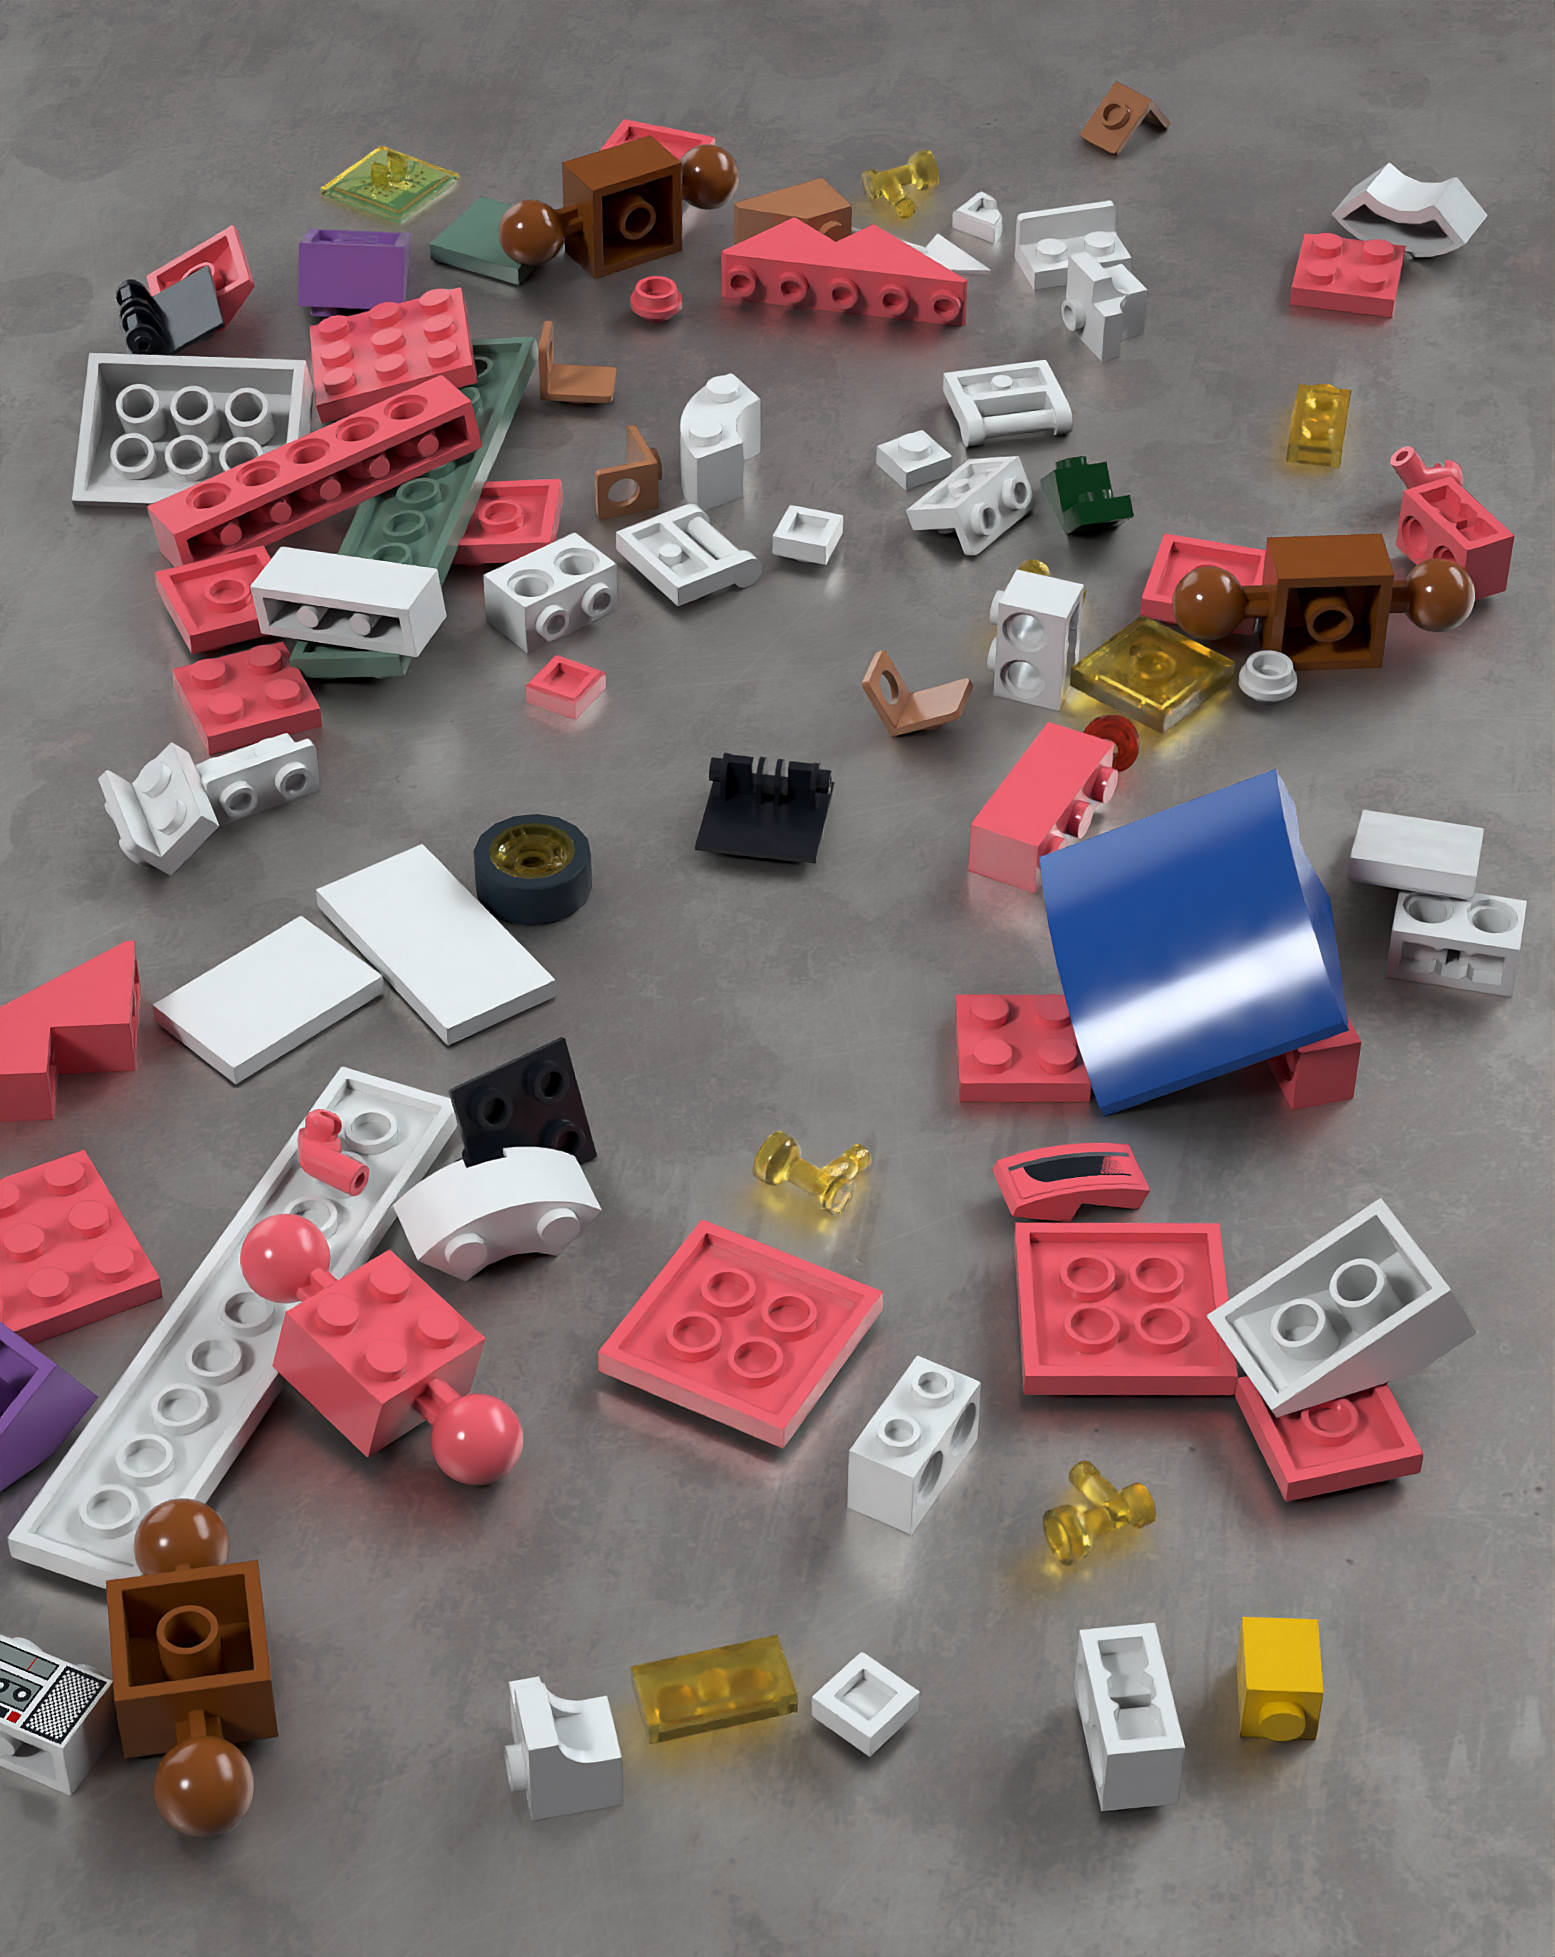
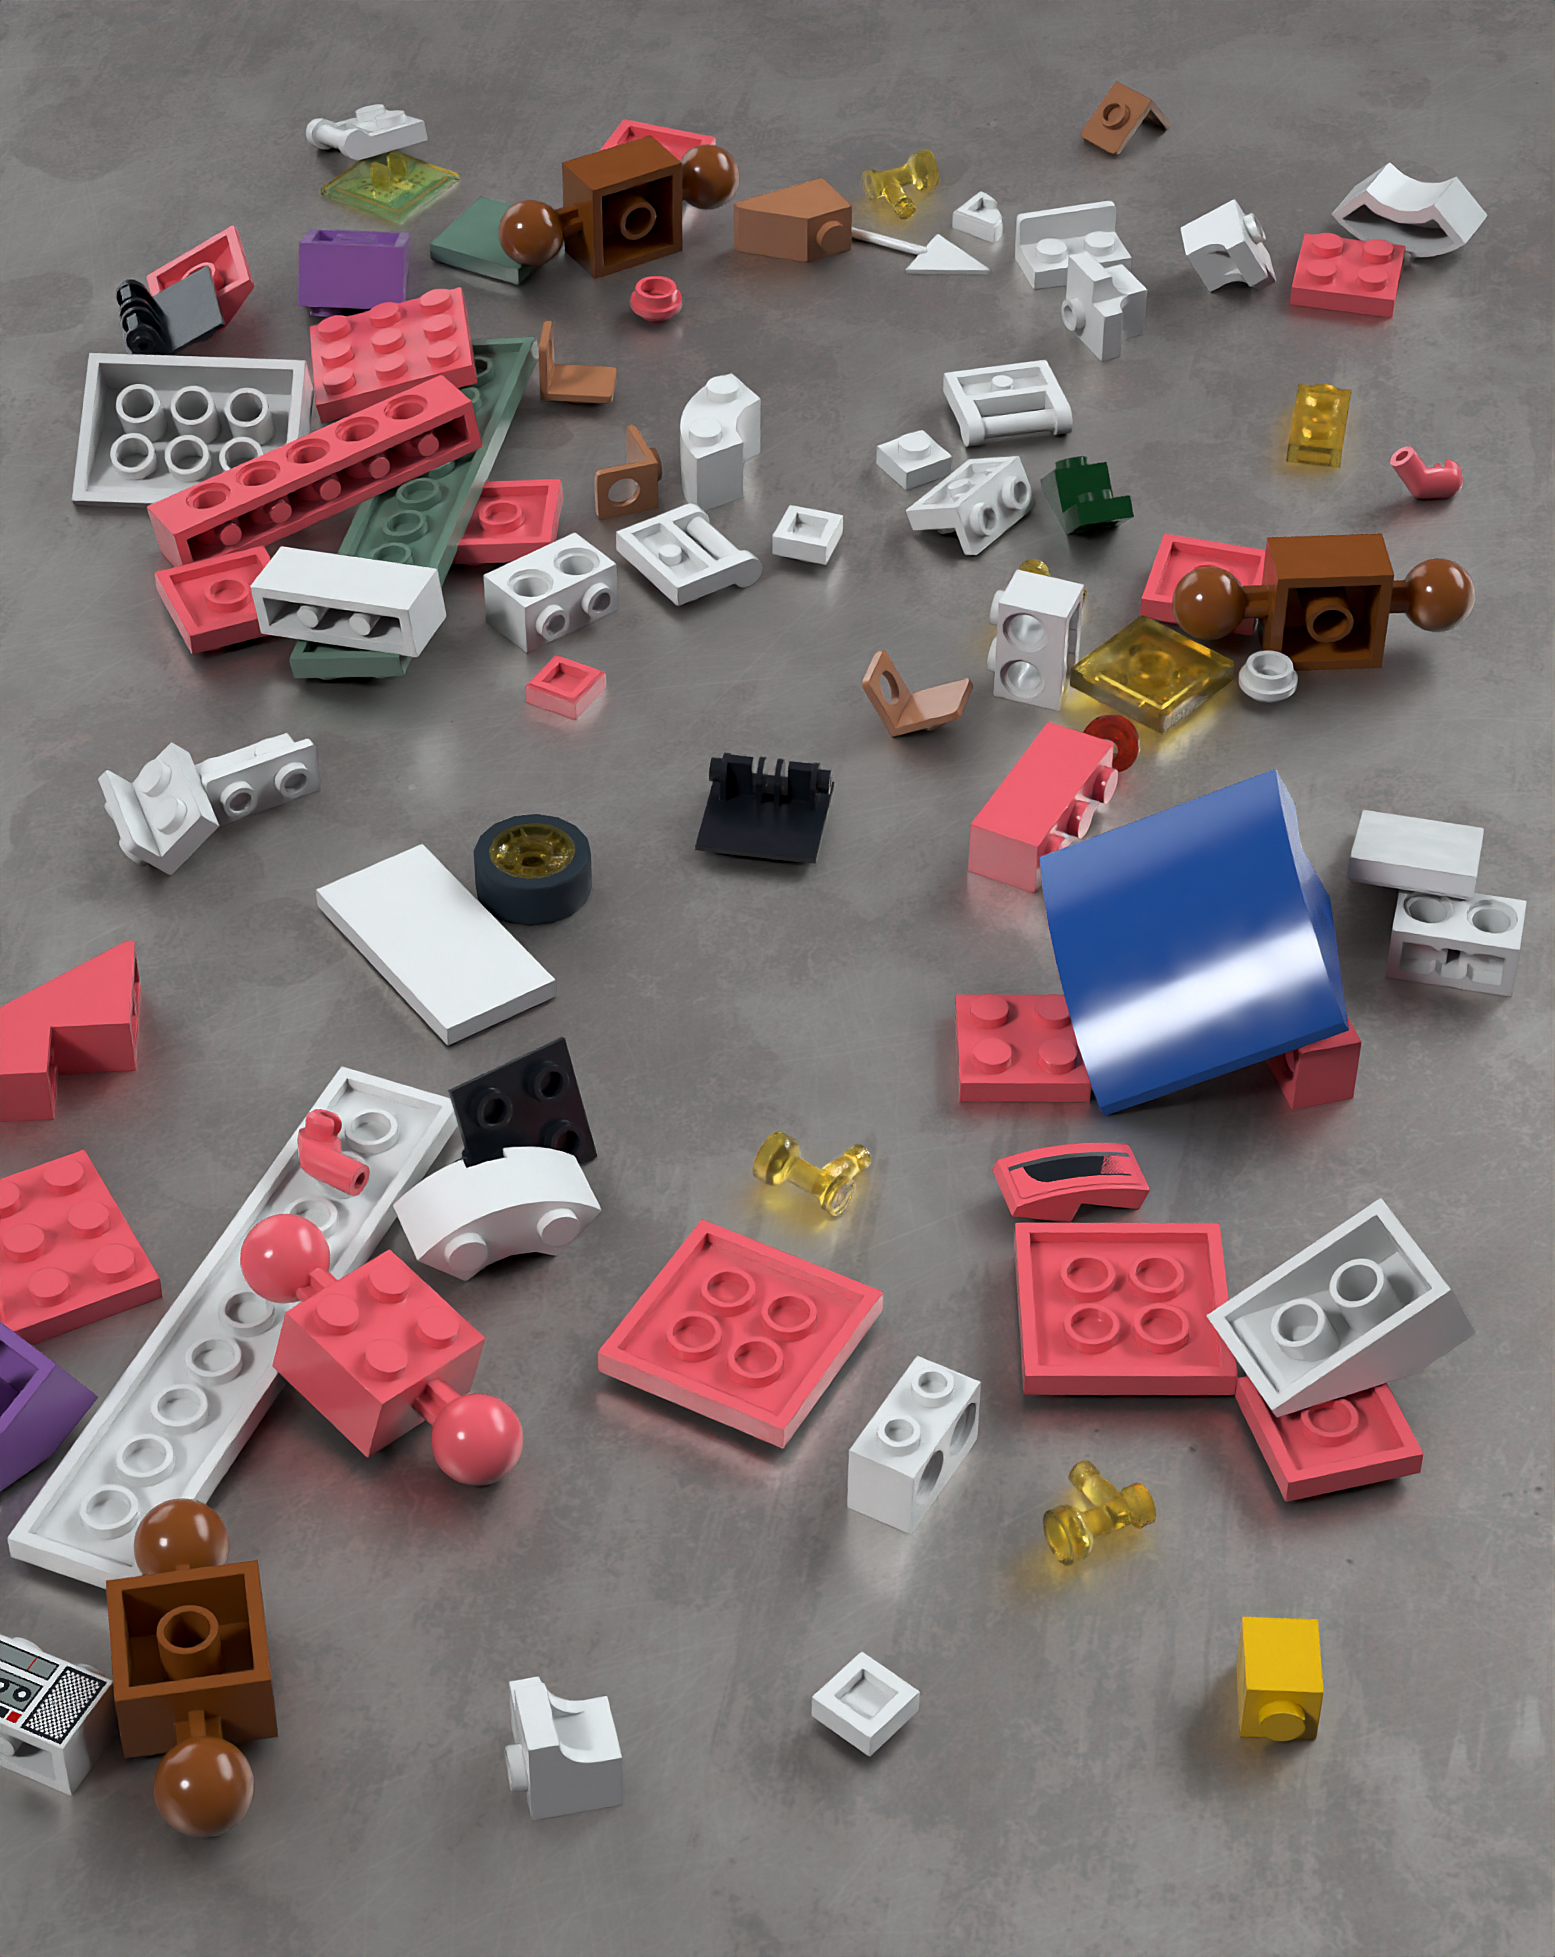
white tile [152,916,384,1084] -> none
coral plate [172,642,322,755] -> none
clear yellow plate [631,1635,798,1745] -> none
coral slope [721,217,968,326] -> none
white brick [1074,1623,1185,1811] -> none
coral brick [1396,476,1515,601] -> none
none -> white plate [306,105,428,160]
none -> white brick [1180,199,1276,292]

